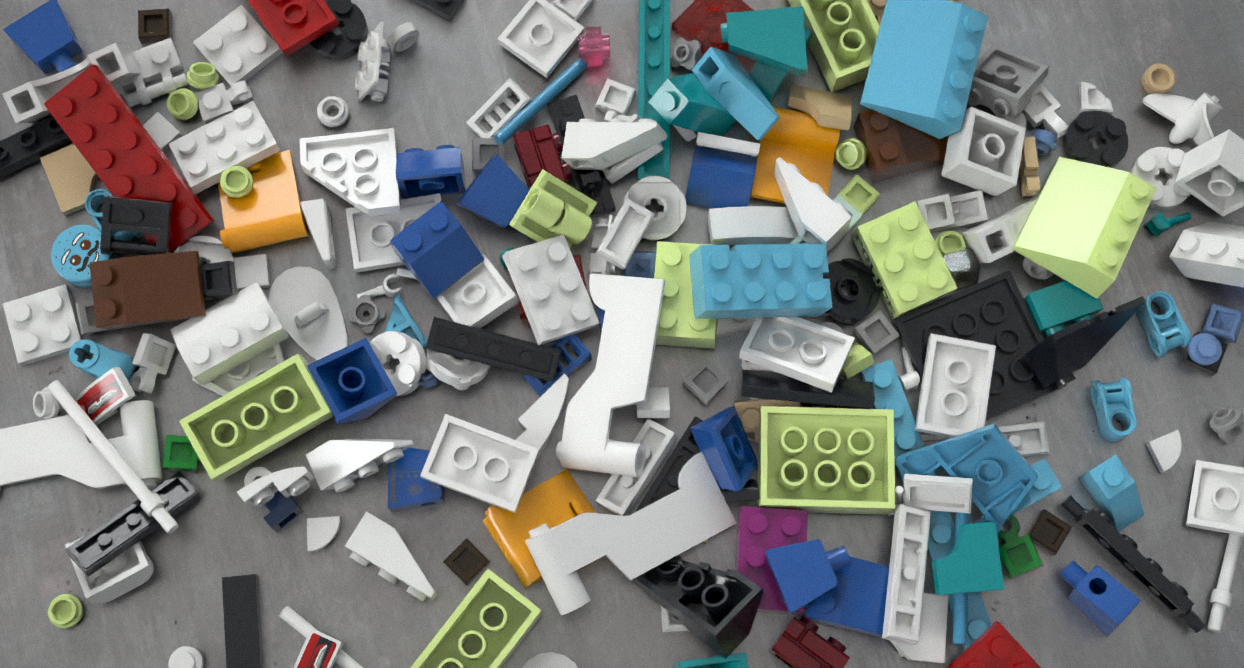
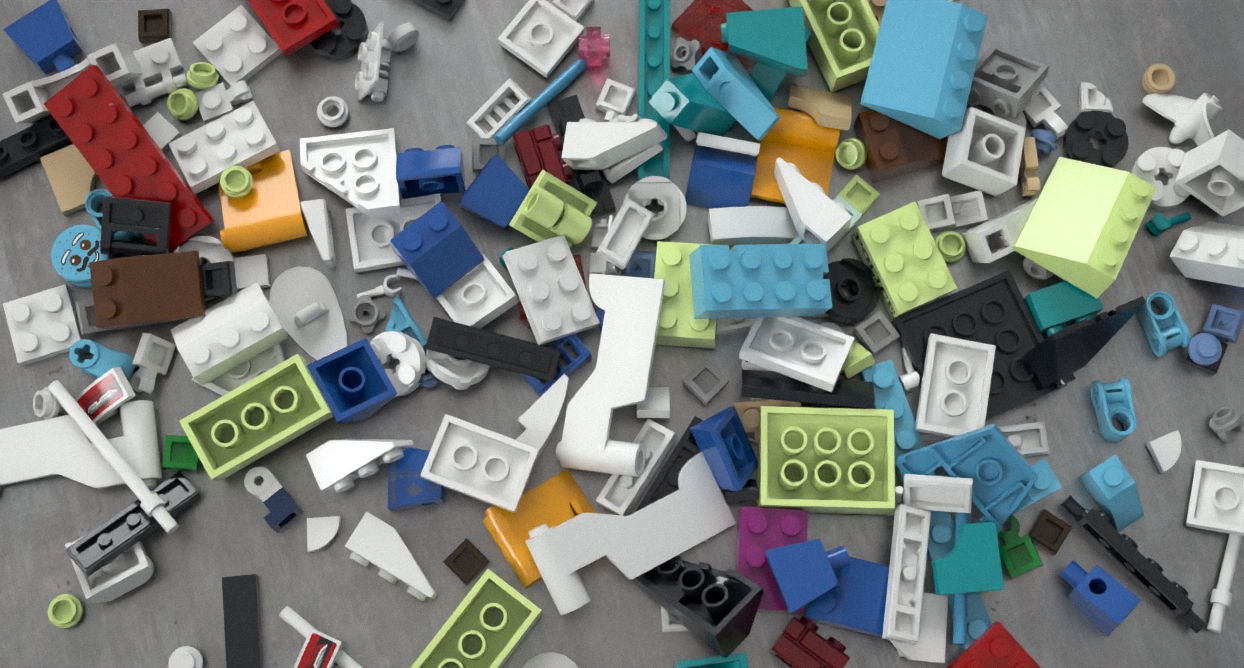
white slope [237,466,314,508] -> none
clear smoke slope [943,248,980,291] -> none

